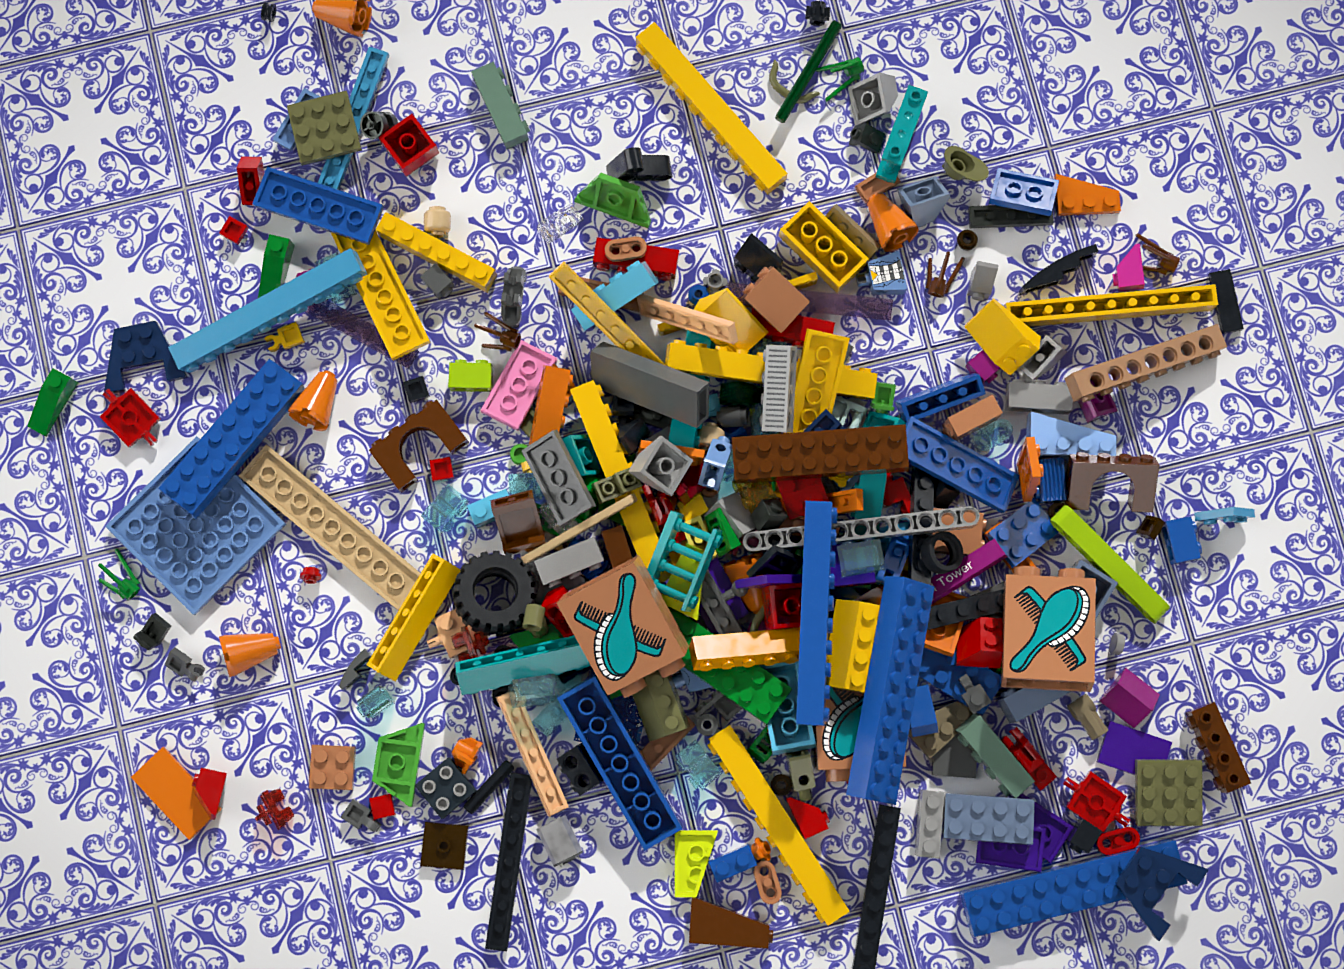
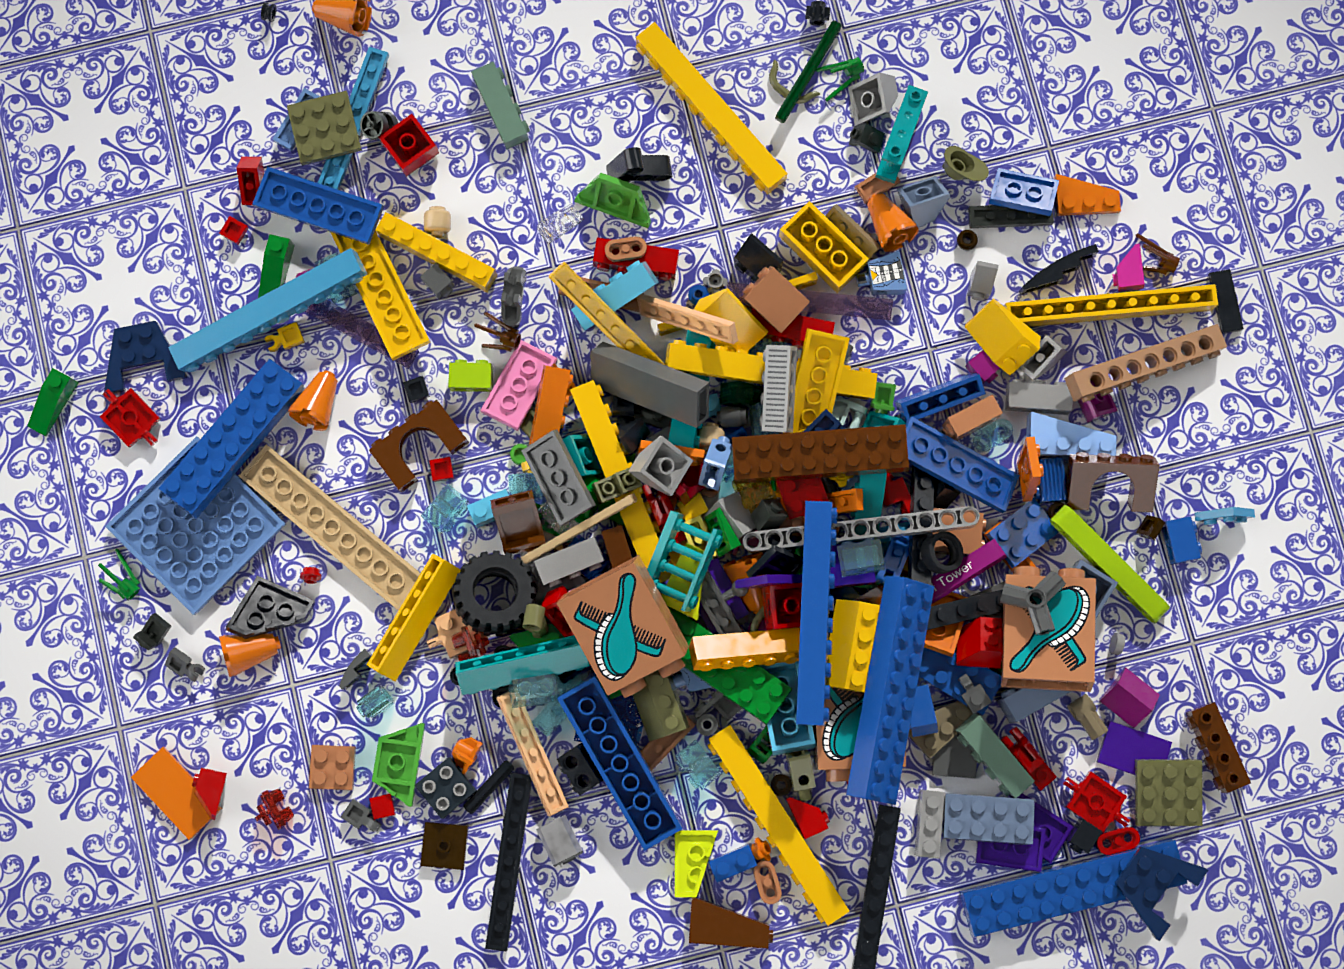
reddish brown plant [925,251,965,298] -> none
none -> plate [226,576,315,639]
none -> dark grey piece [1000,571,1066,635]

